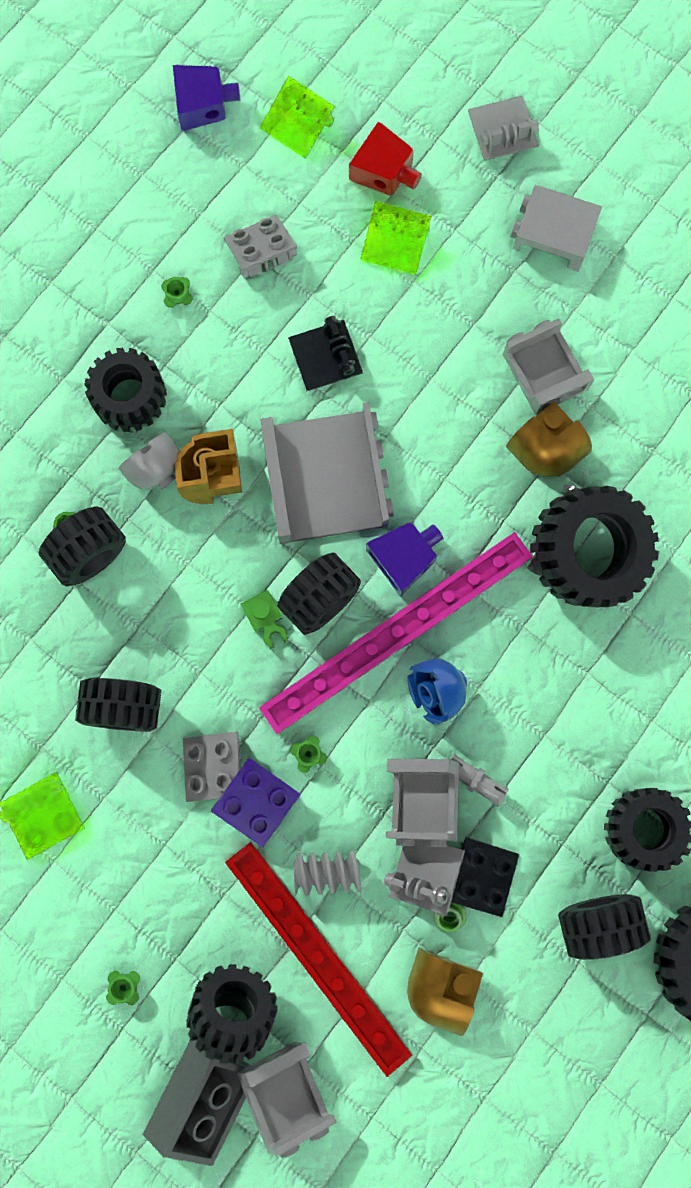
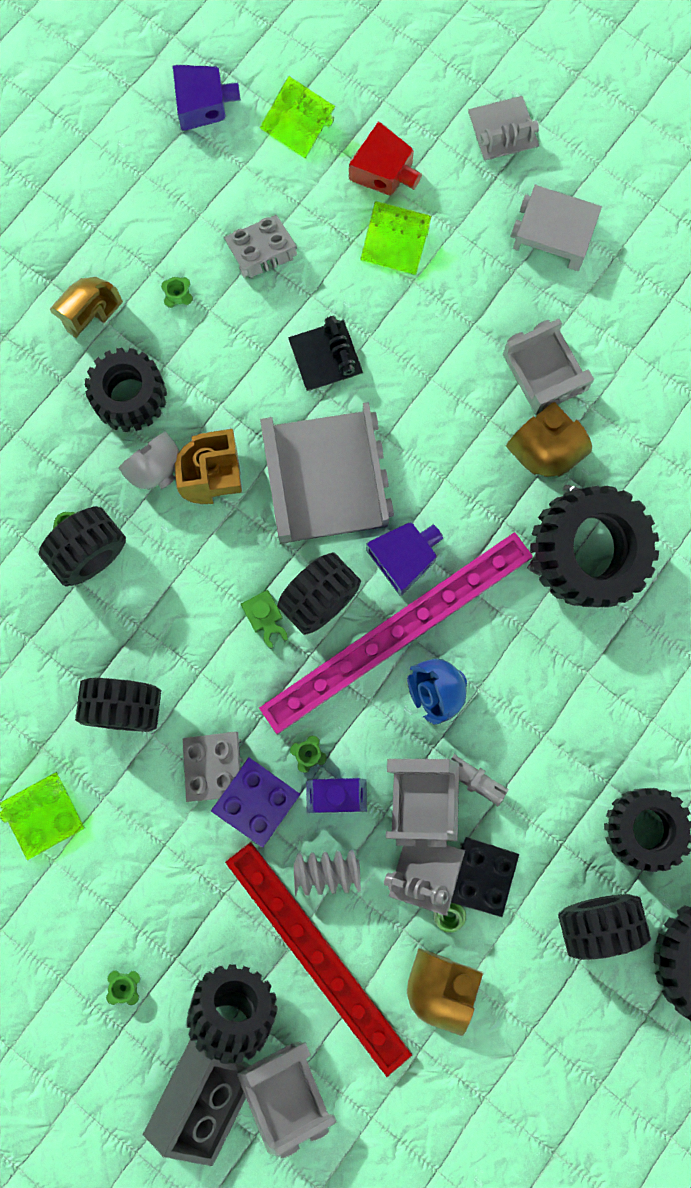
none -> pearl gold brick [50,277,123,338]
none -> dark purple torso [306,778,367,813]

